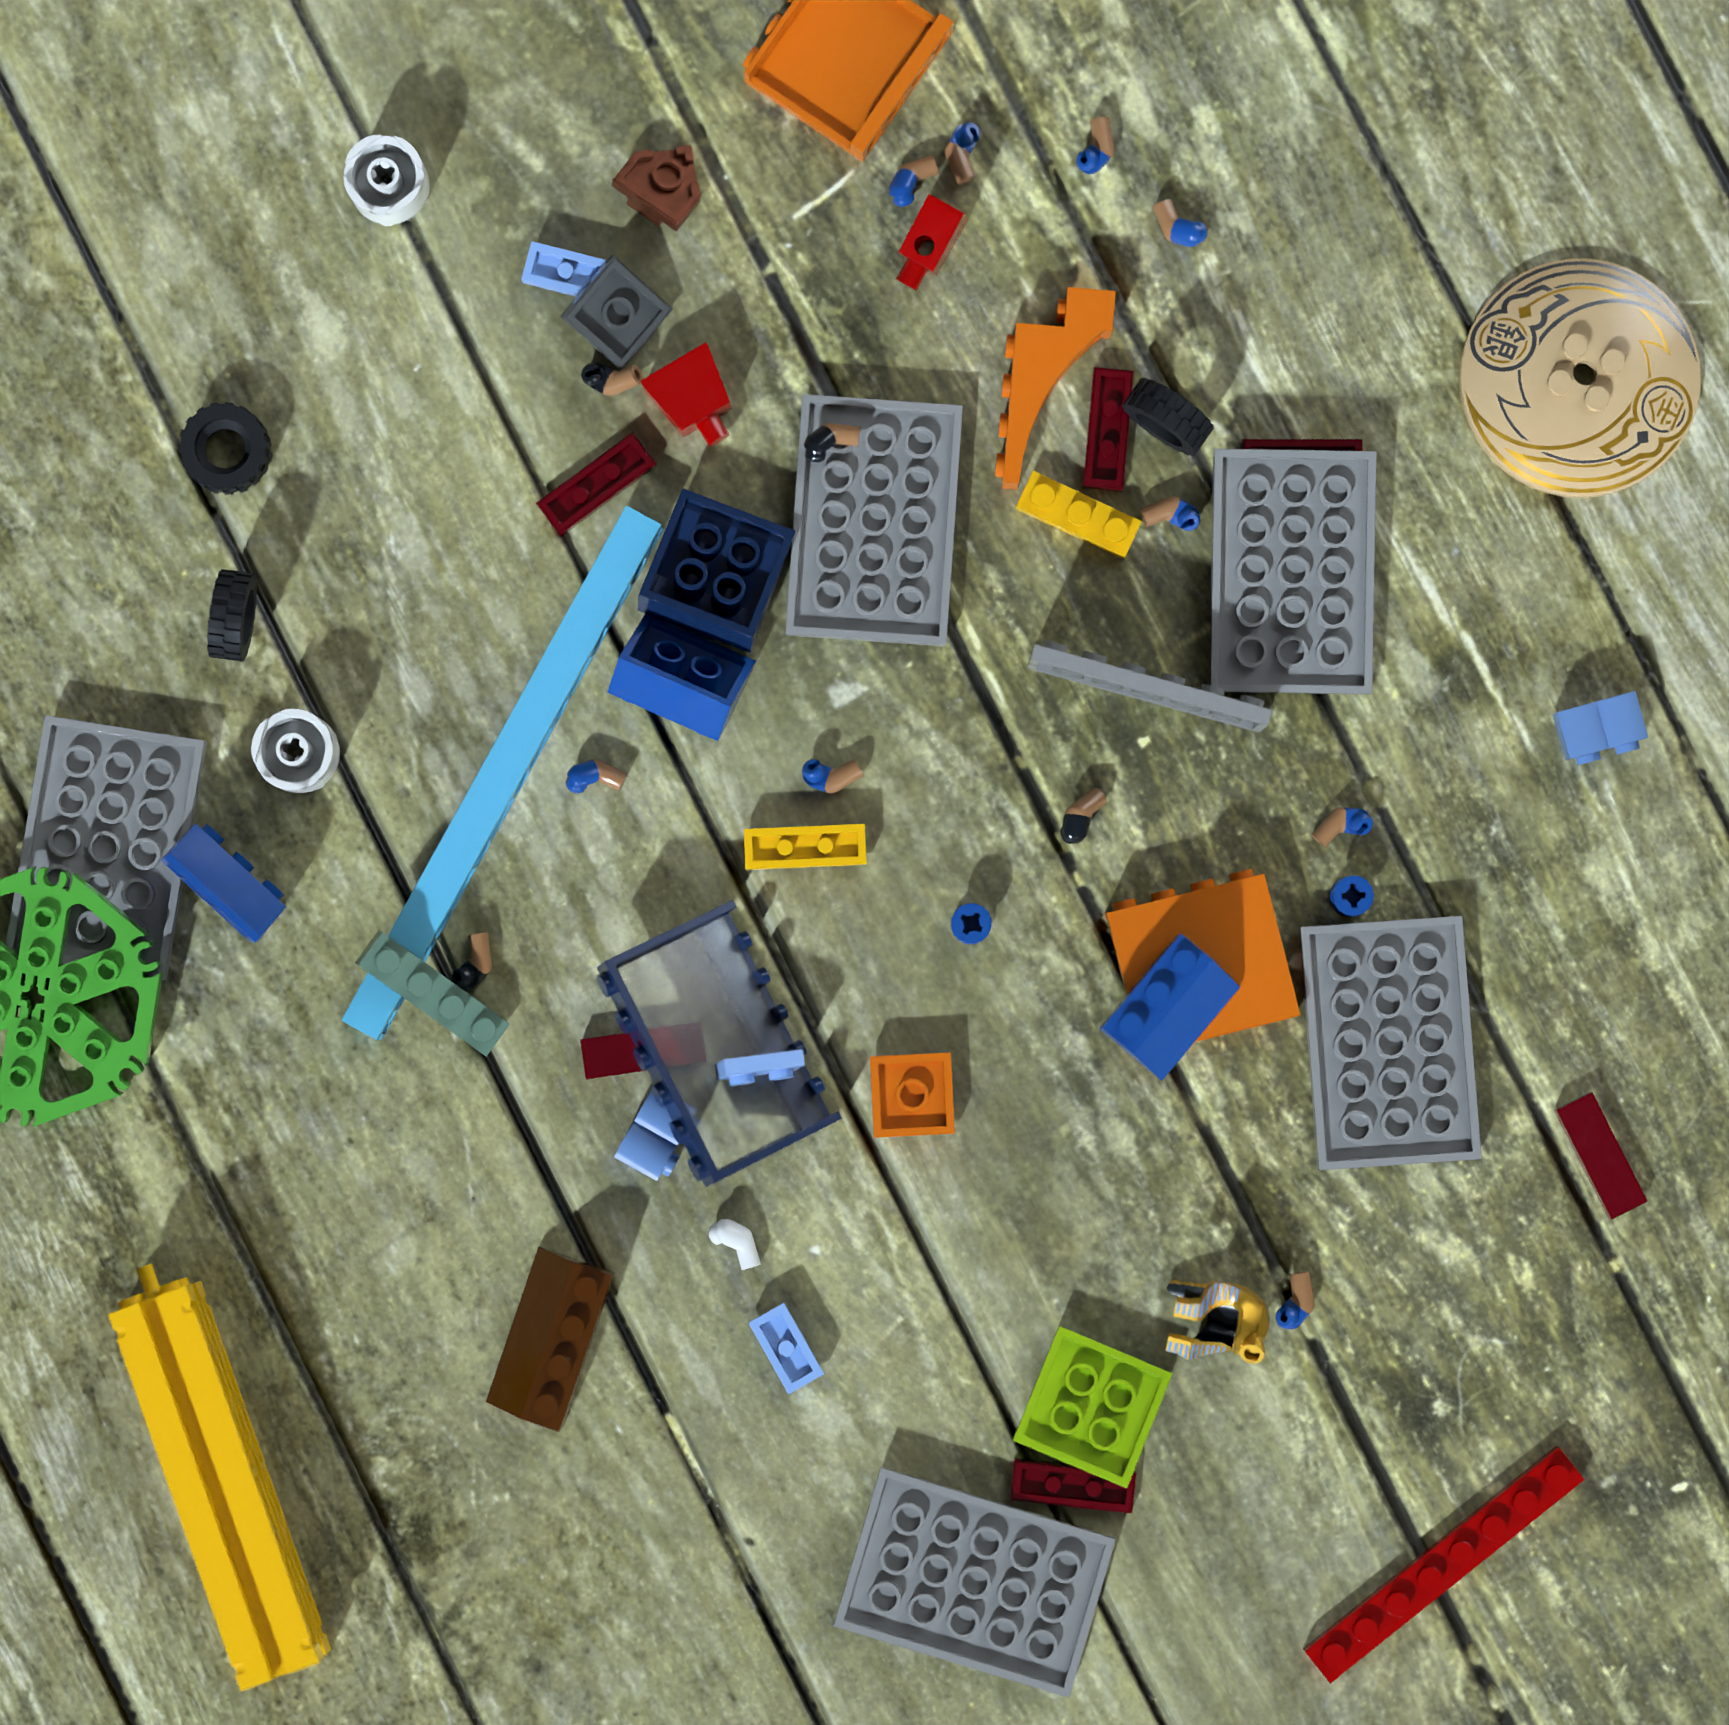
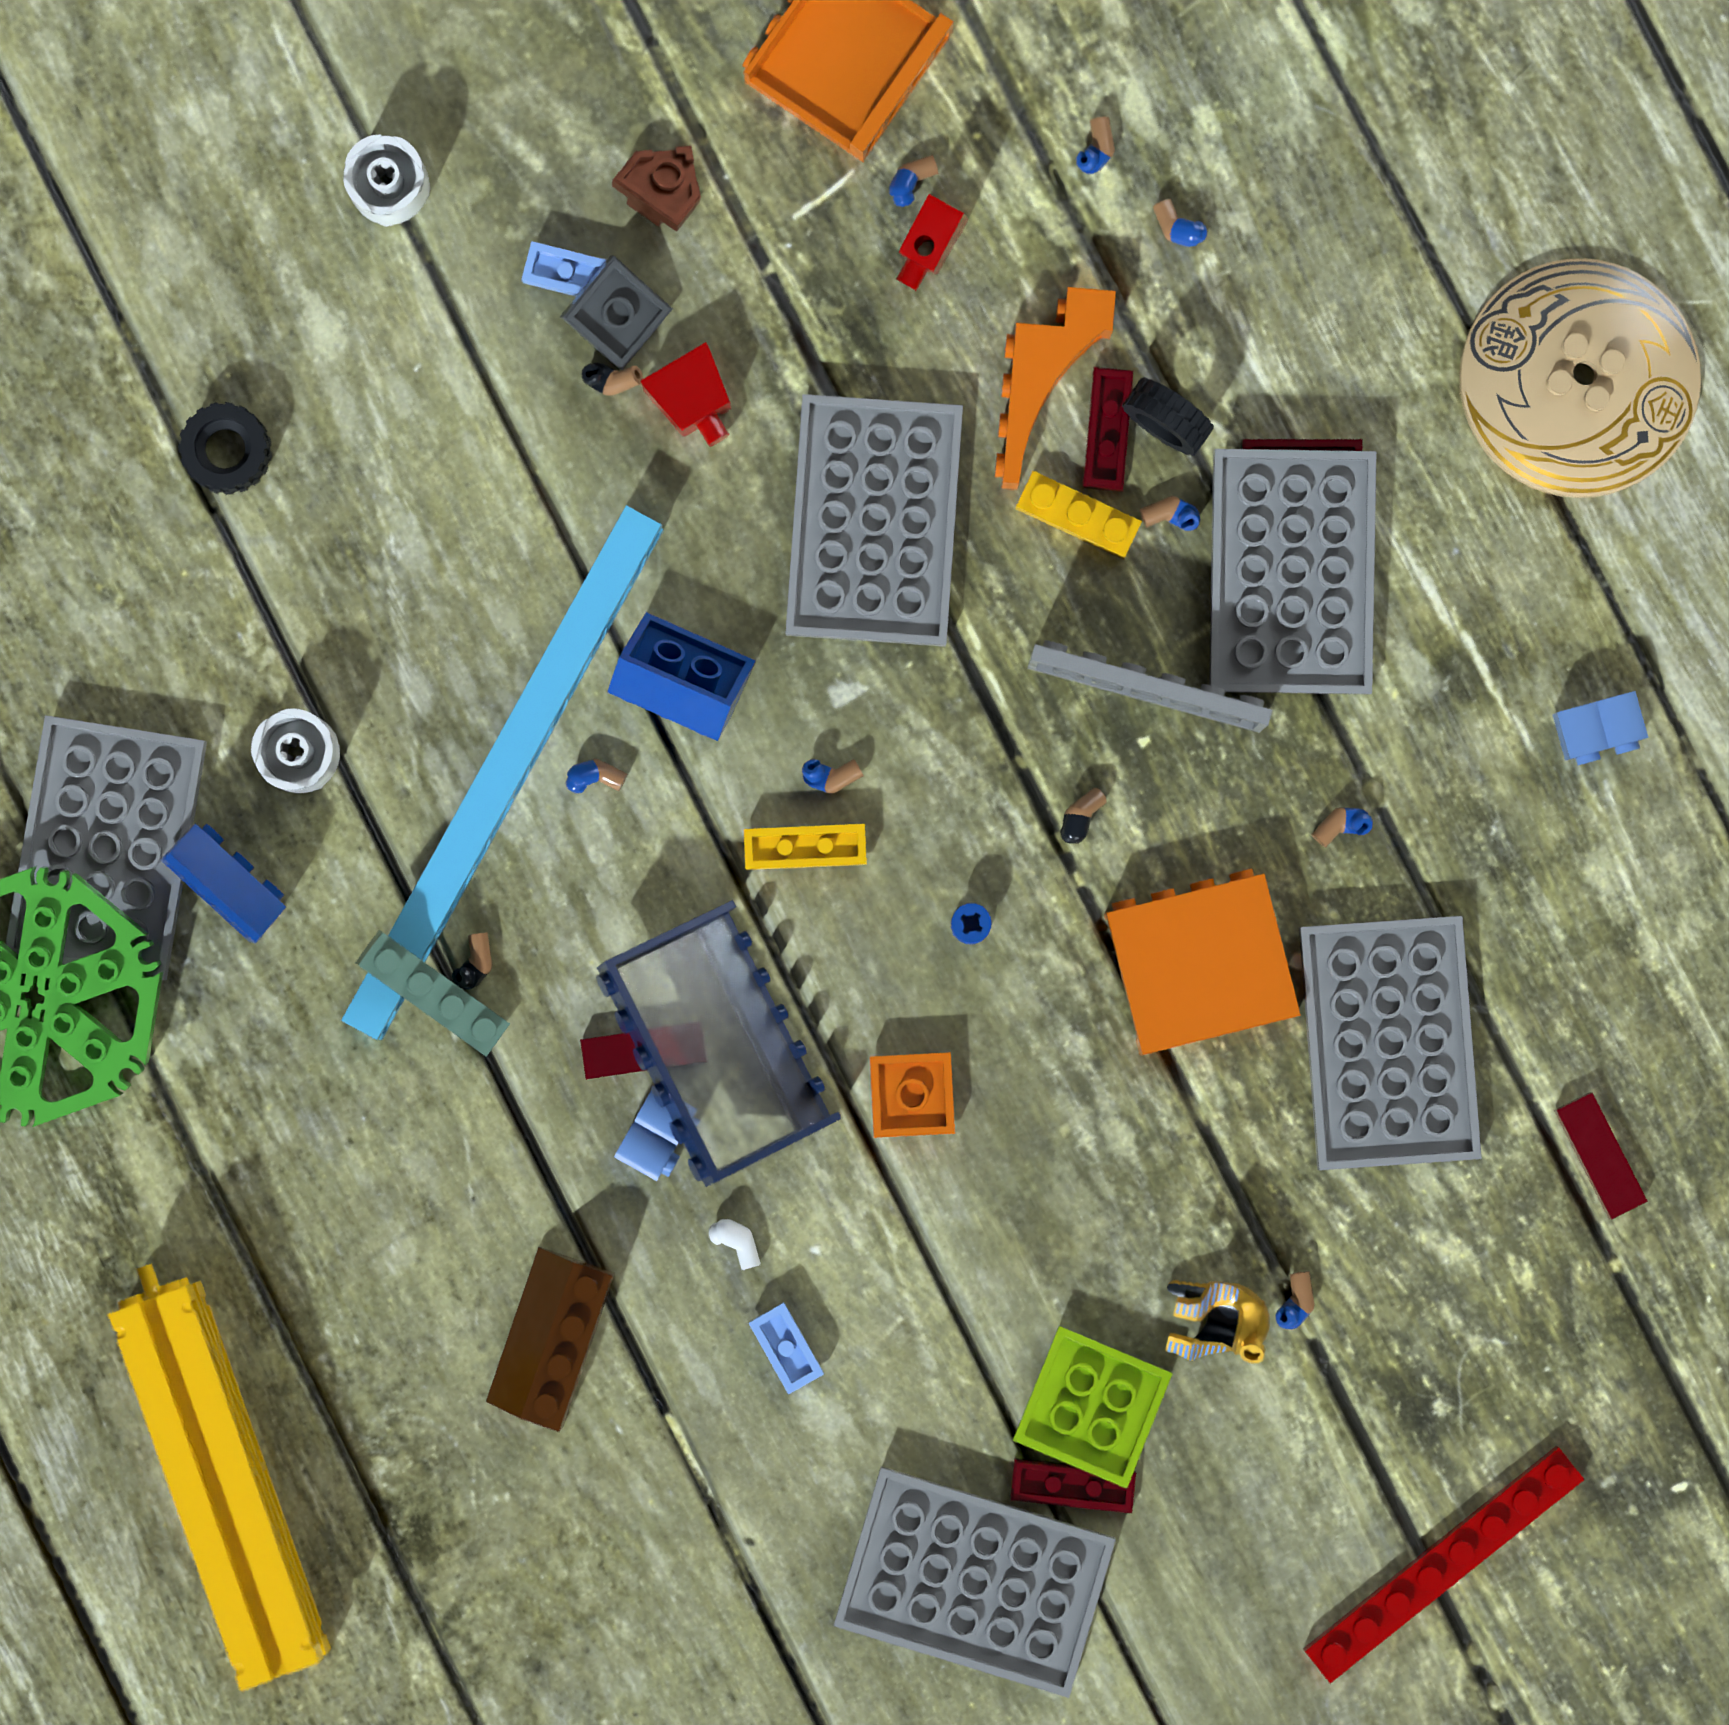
black tyre [207,569,257,662] -> none
dark red tile [536,432,657,537] -> none
dark blue slope [638,488,796,653] -> none
light blue plate [715,1049,805,1086] -> none
arm [804,423,860,463] -> none
arm [945,122,981,185] -> none
blue slope [1099,933,1240,1081] -> none
blue wheel [1329,875,1374,917] -> none

